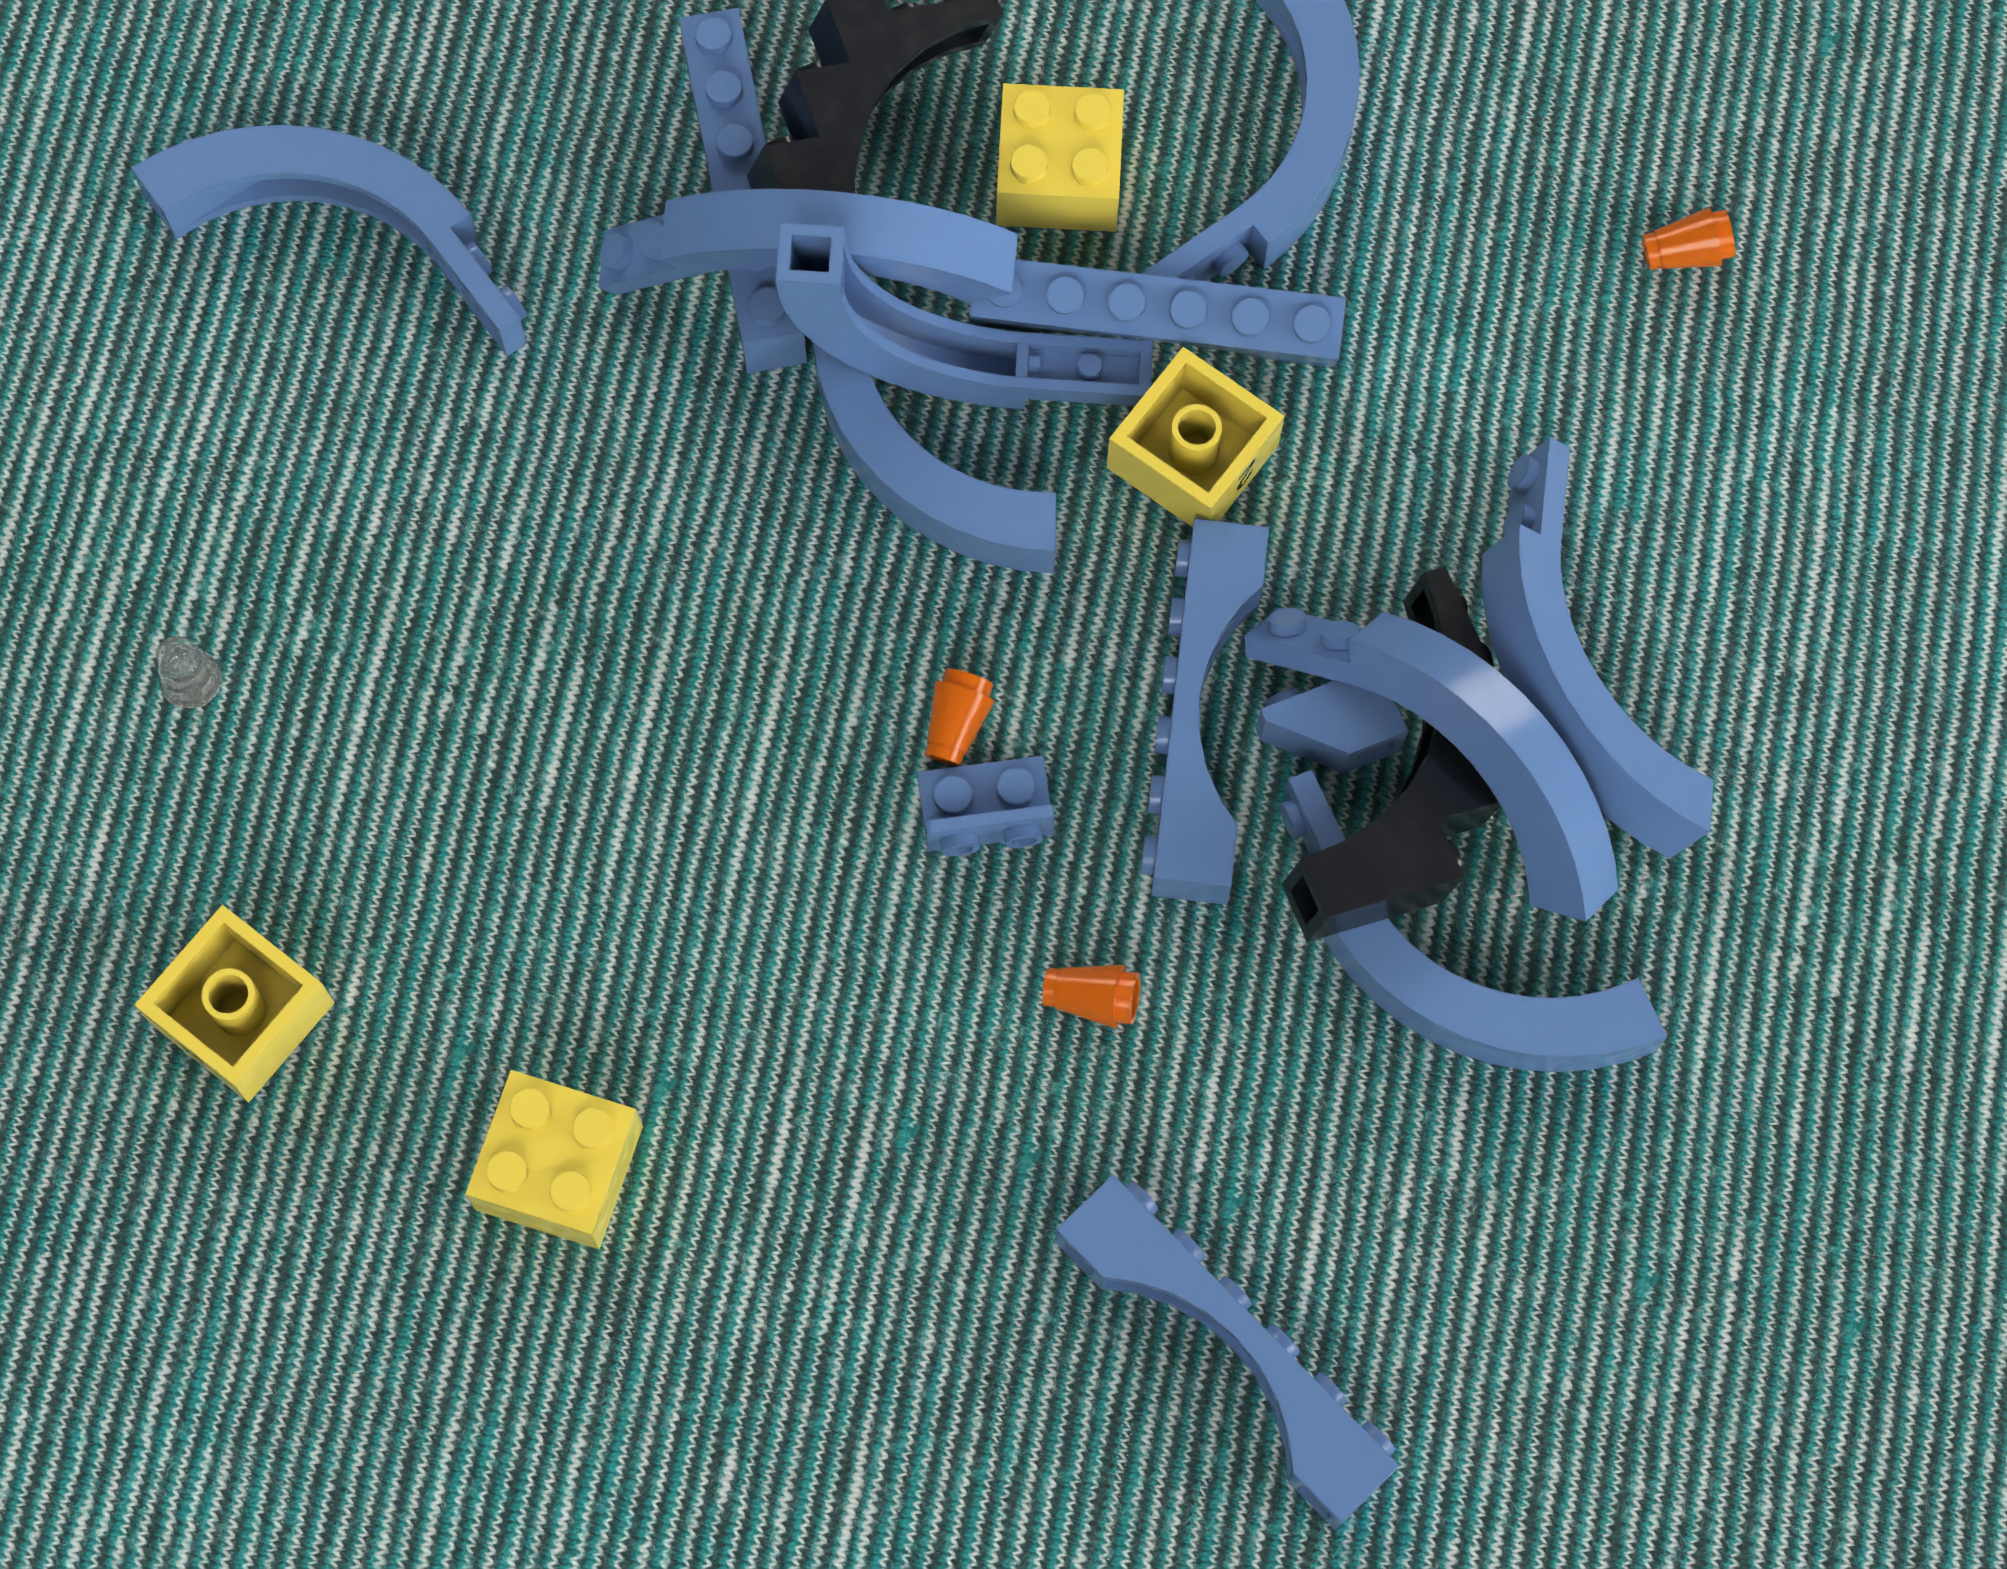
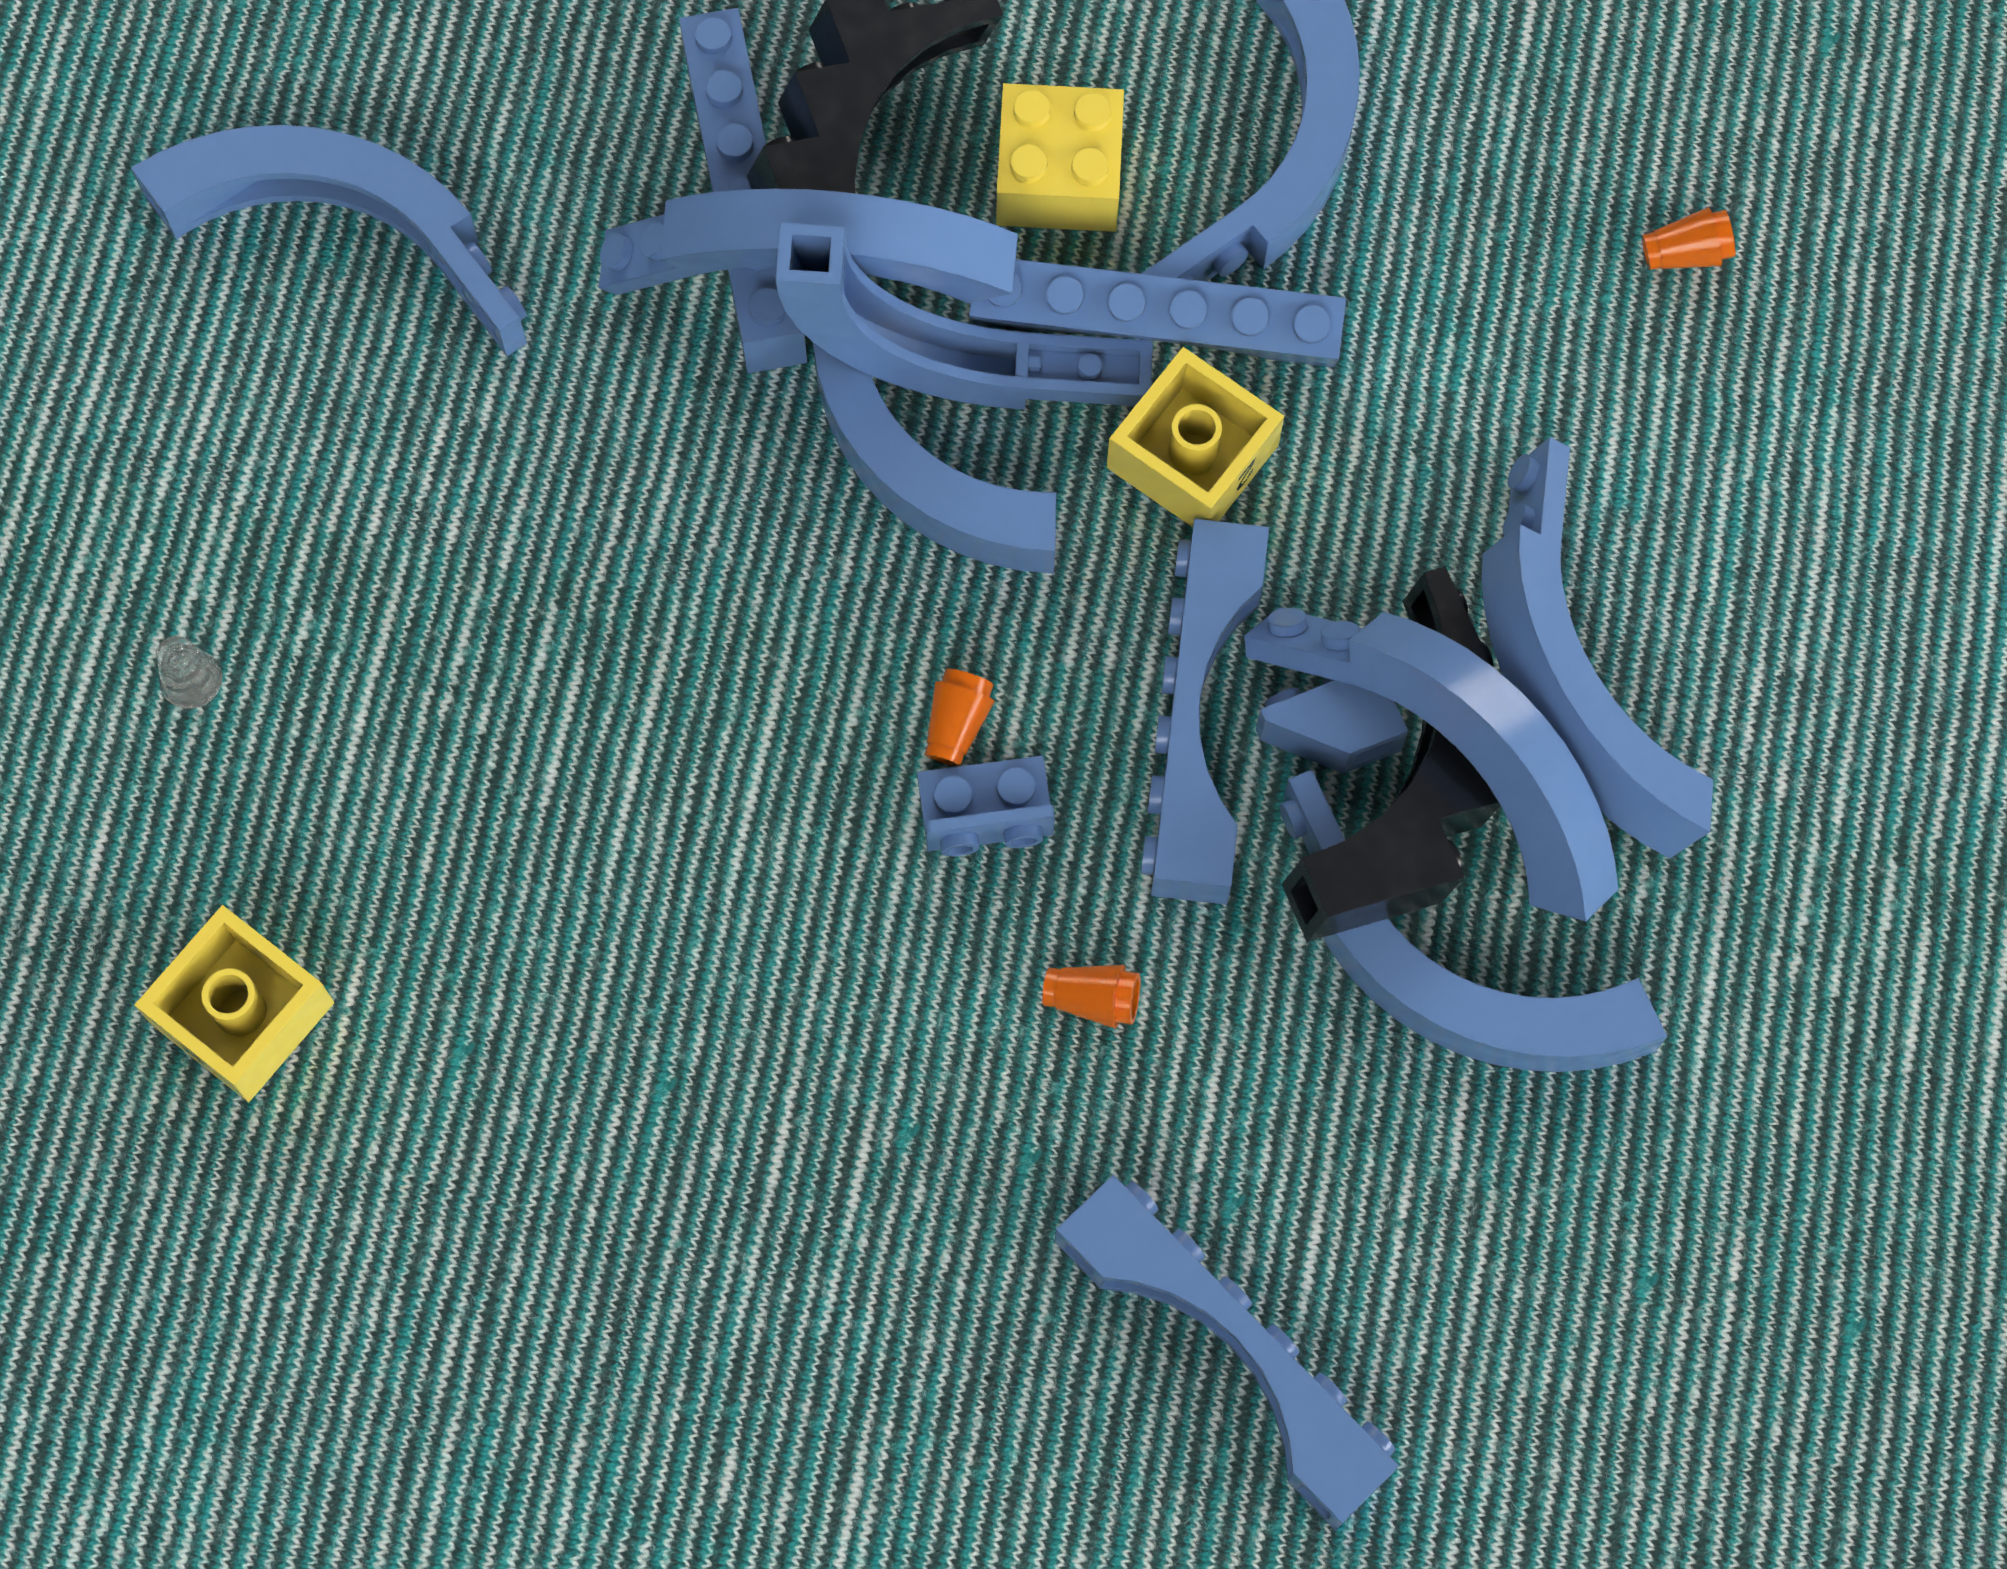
light yellow brick [465,1070,643,1250] -> none

